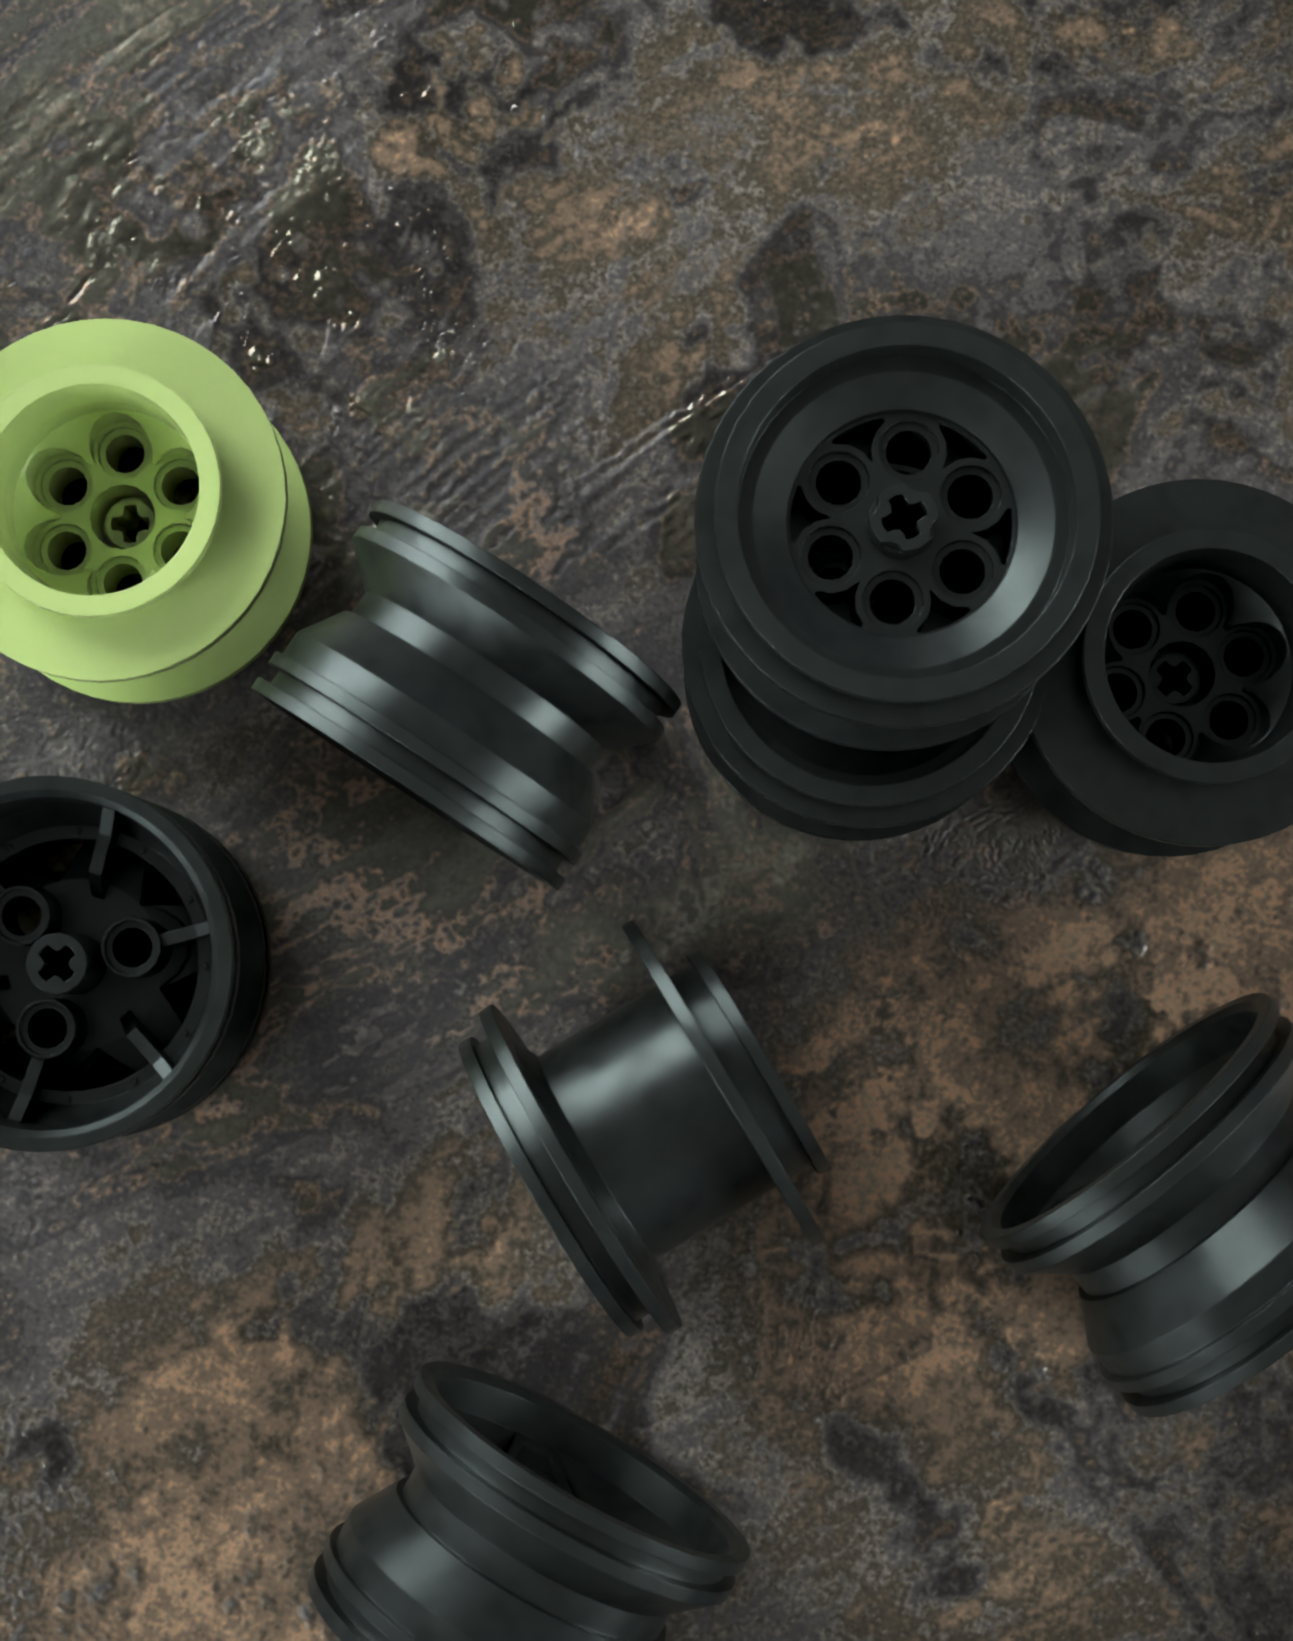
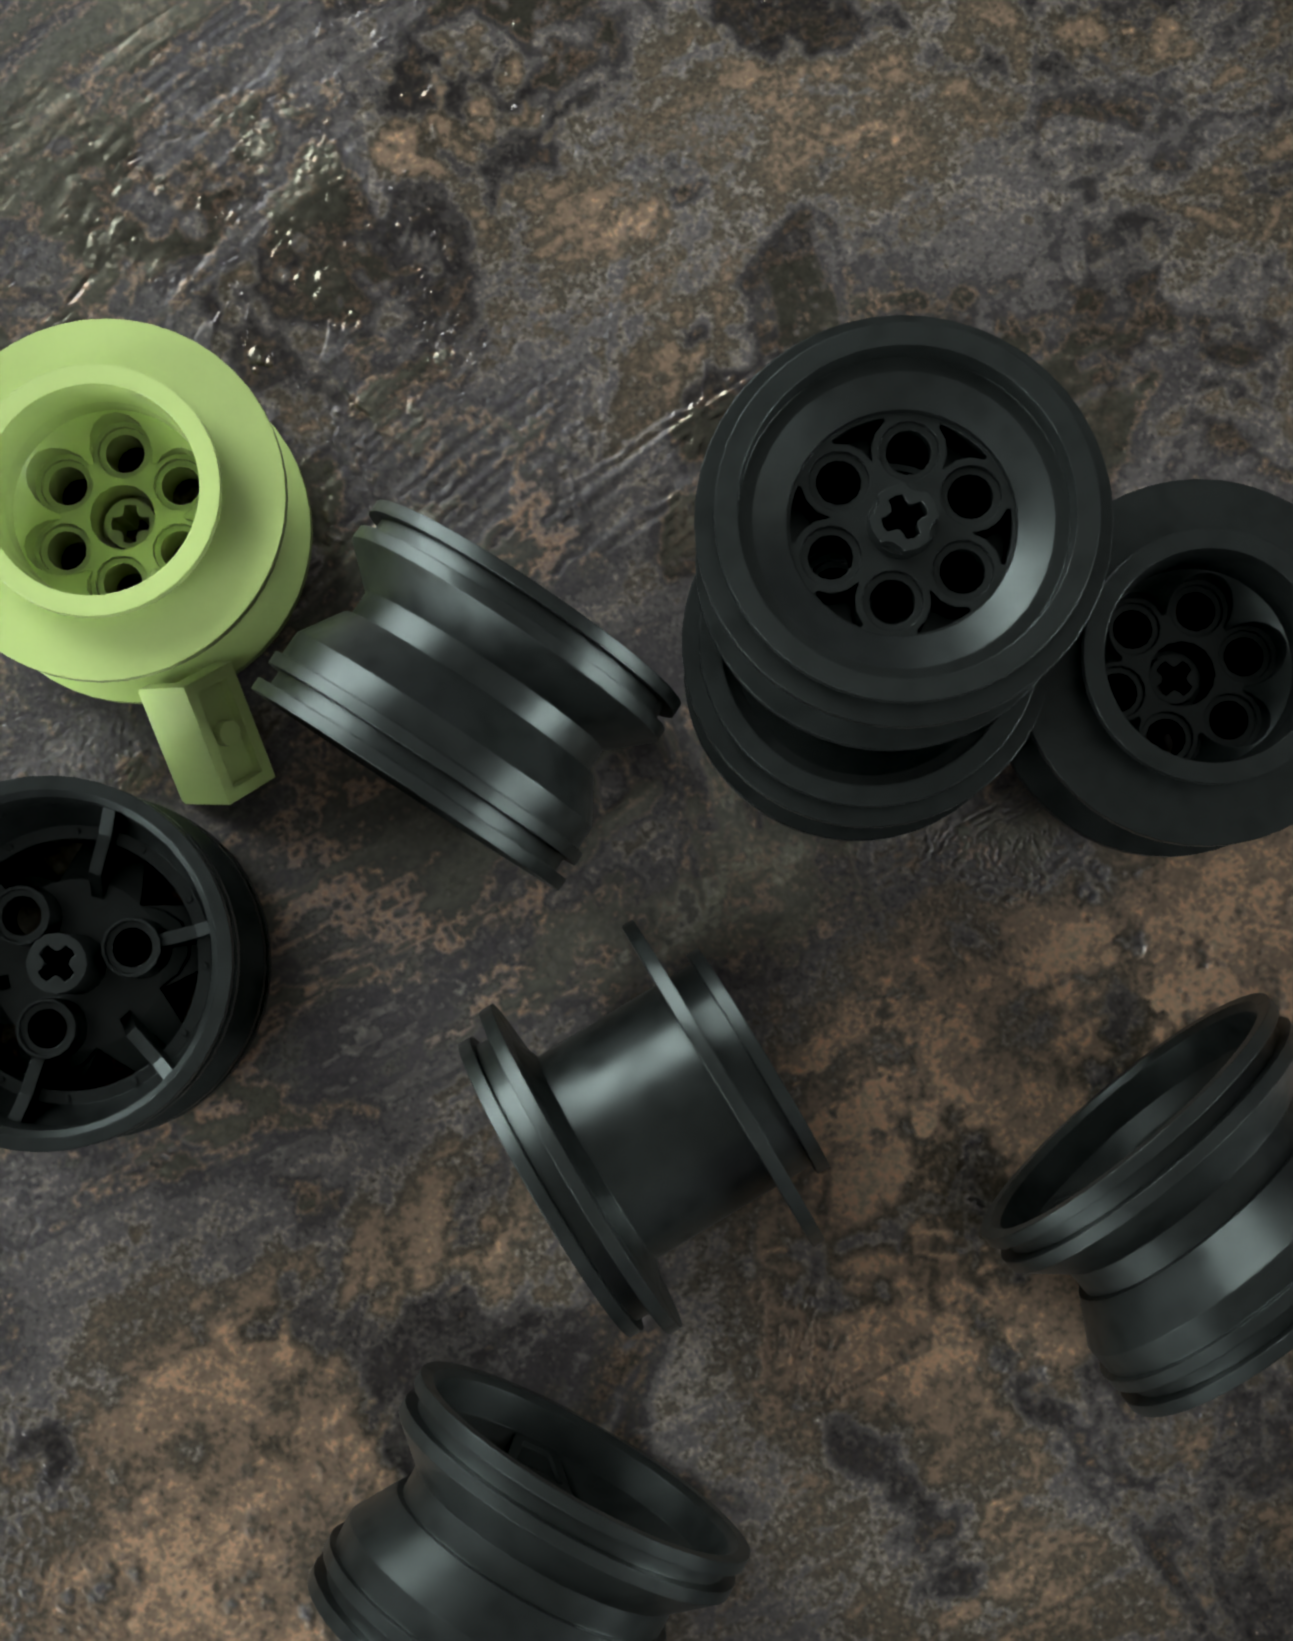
none -> yellowish green panel [138,661,276,805]

